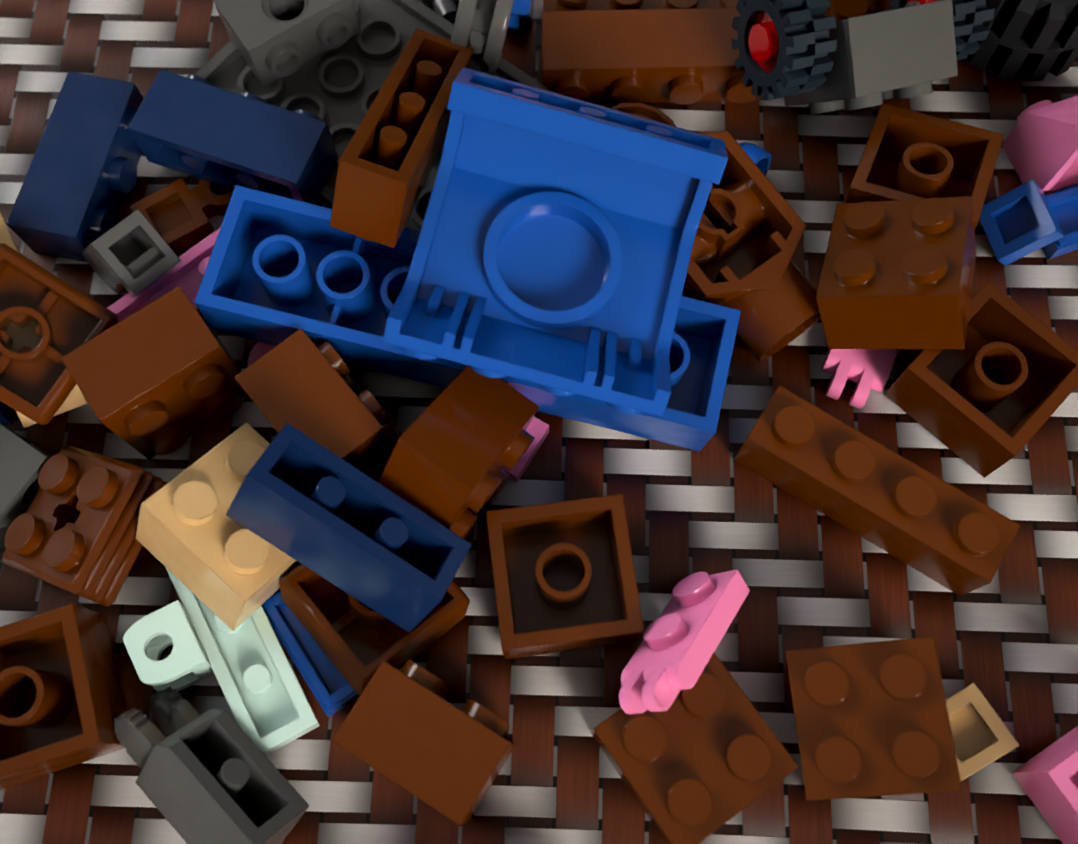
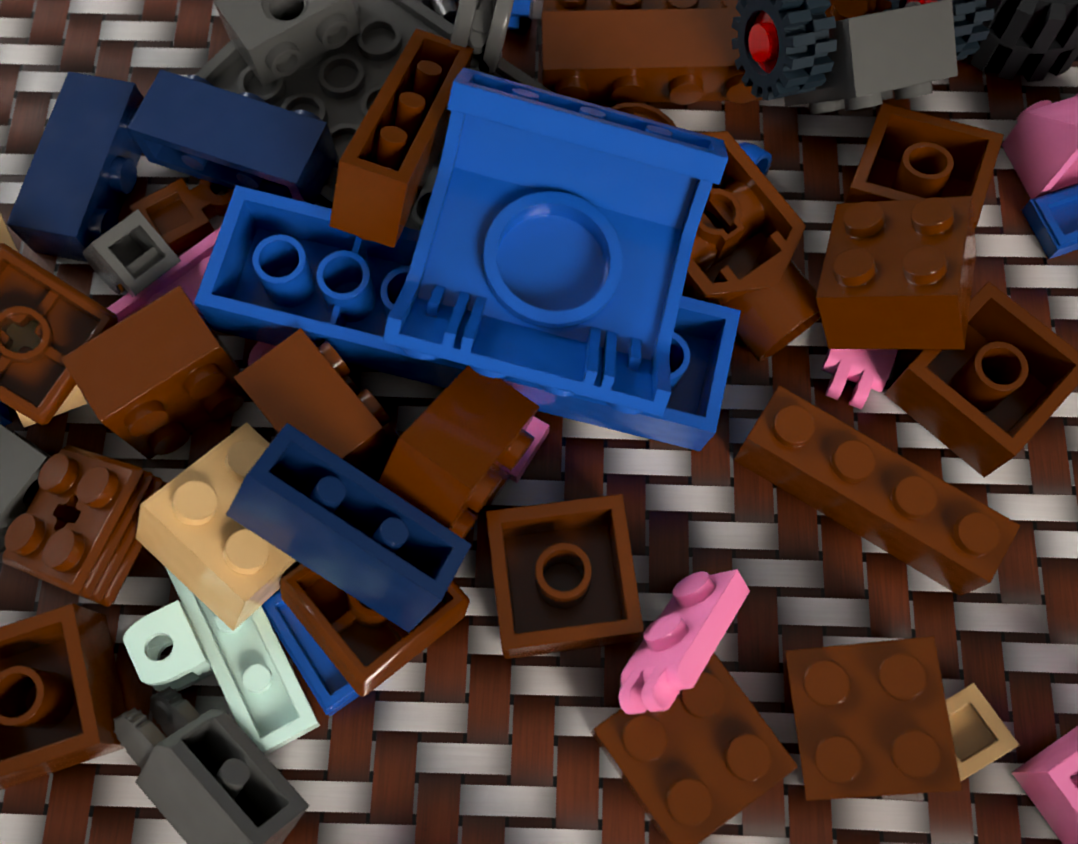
reddish brown brick [332,659,515,826] -> none
blue plate [979,179,1064,266] -> none

